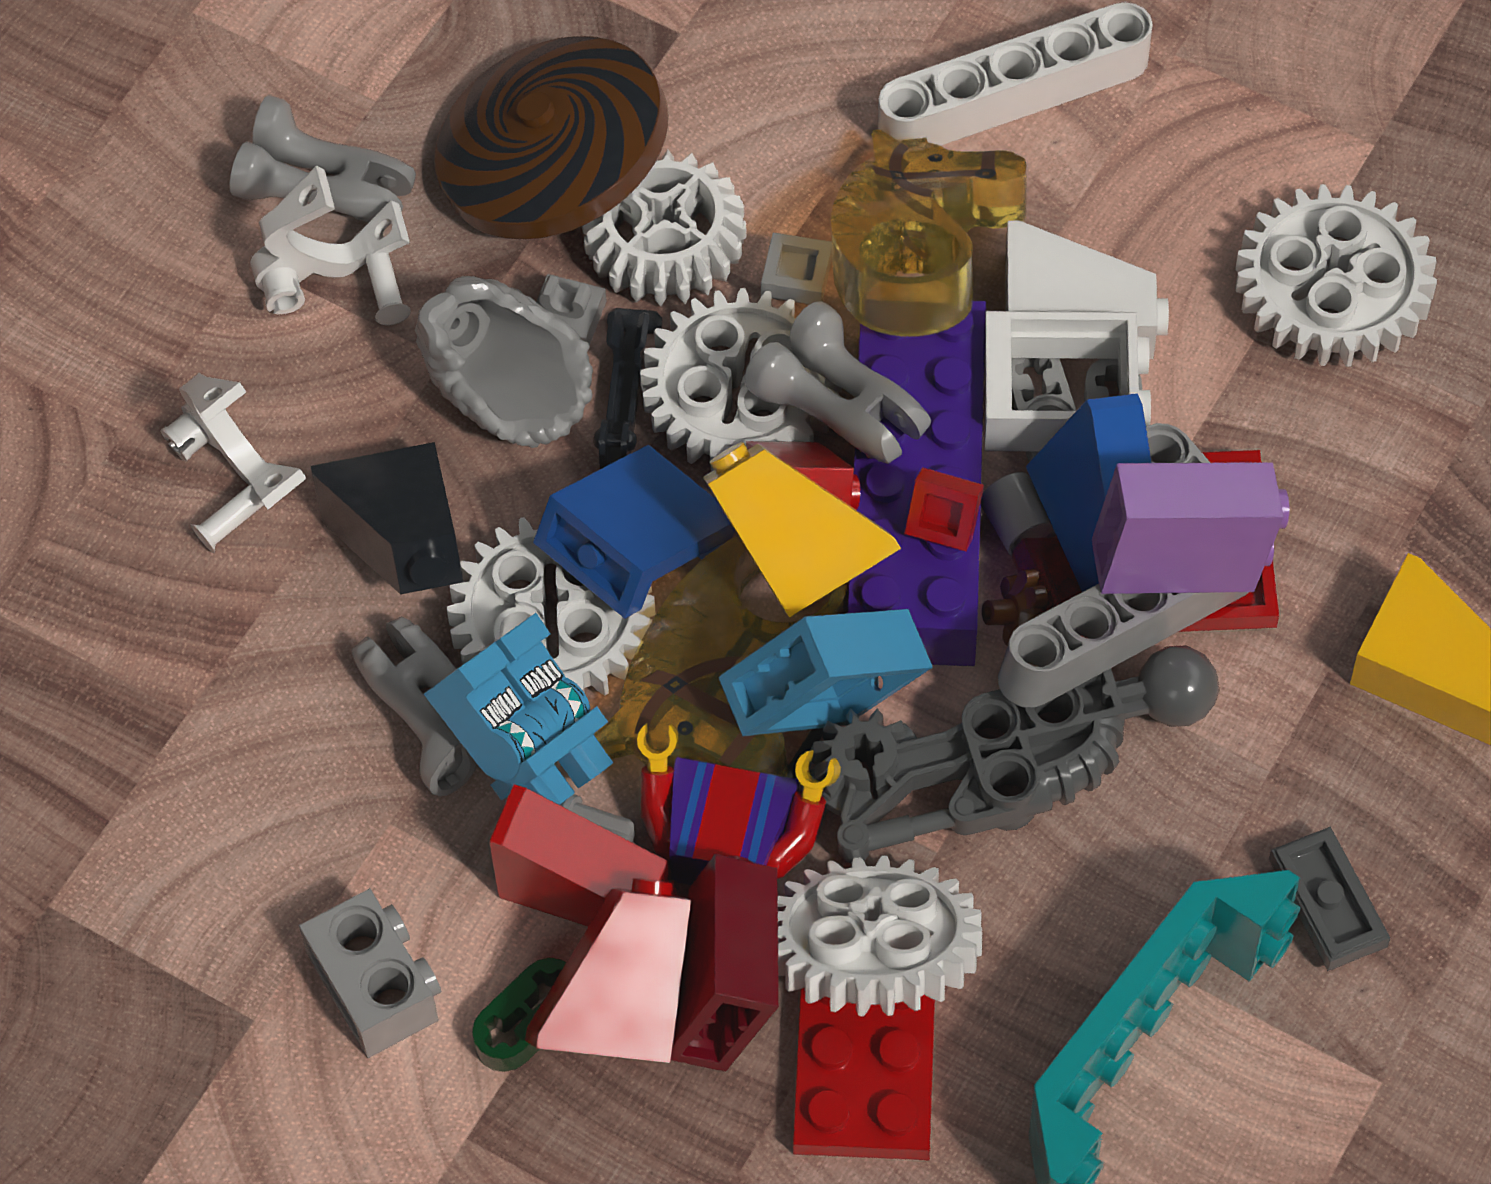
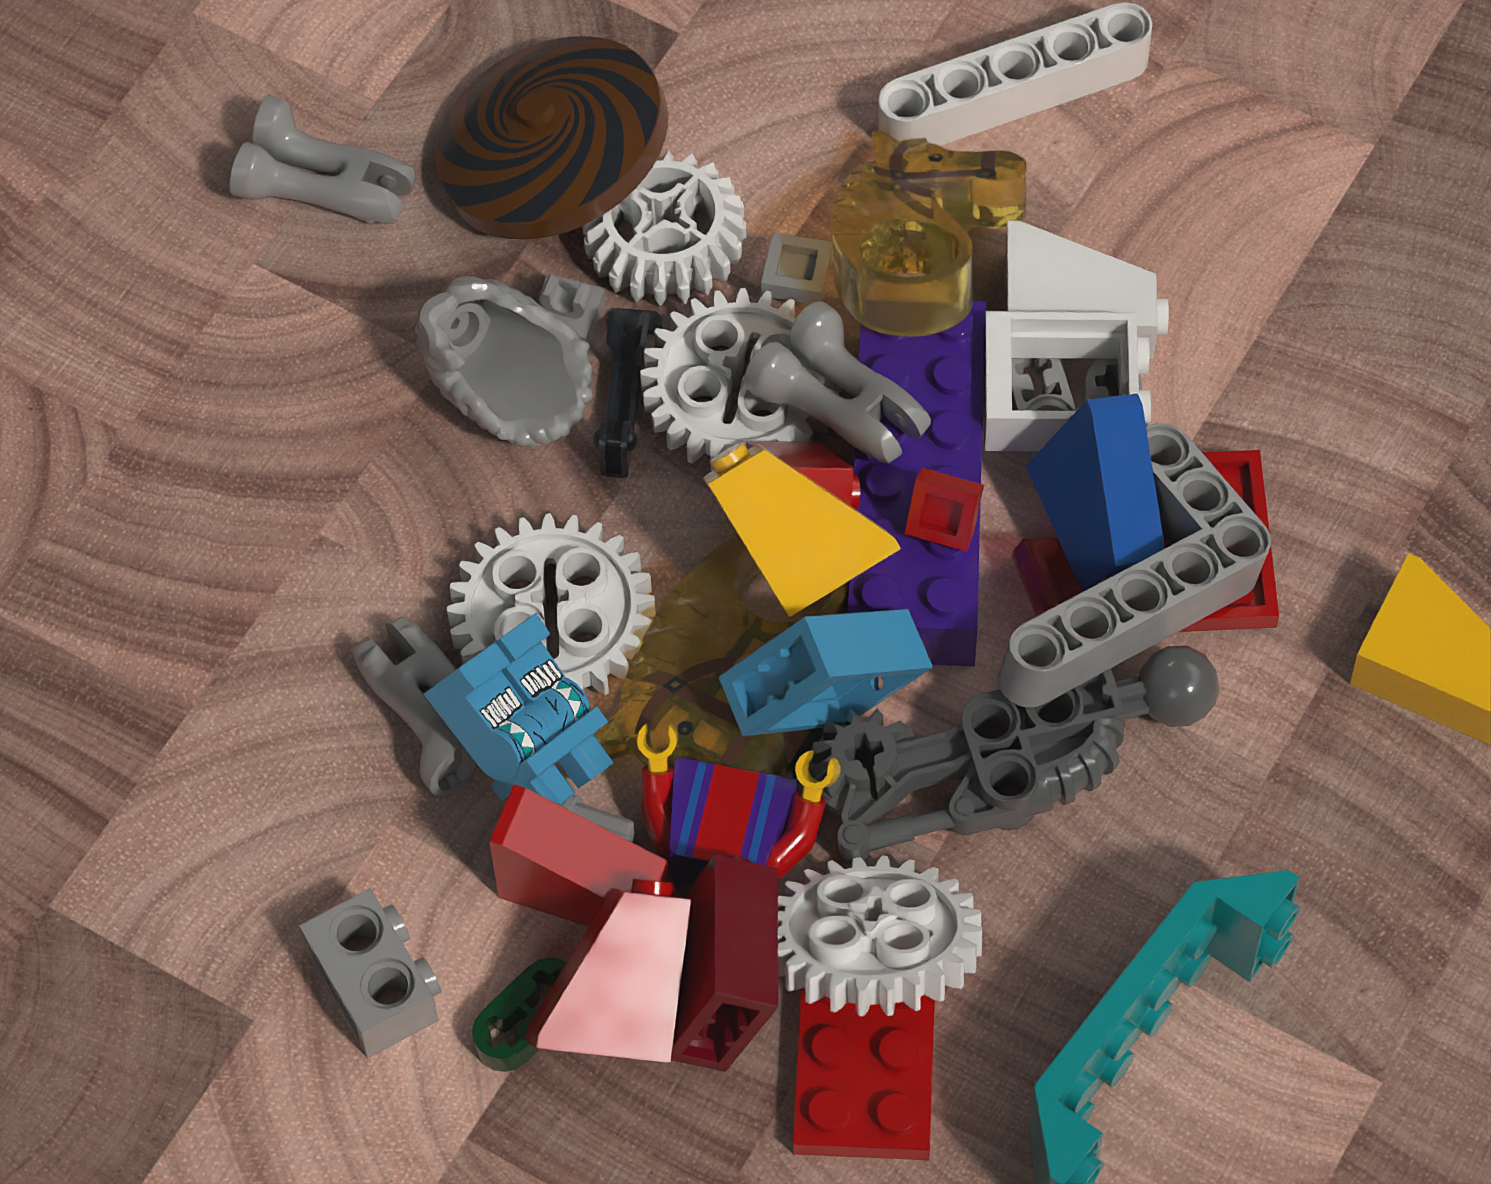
white piece [161,373,306,553] -> none
white piece [250,166,411,325] -> none
black slope [311,442,464,595] -> none
blue panel [533,445,735,619] -> none
light grey beam [981,472,1056,557] -> none
reddish brown plant [981,568,1048,646] -> none
medium lavender brick [1092,462,1289,594] -> none
white gear [1235,184,1437,367] -> none
dark grey plate [1269,826,1390,971] -> none

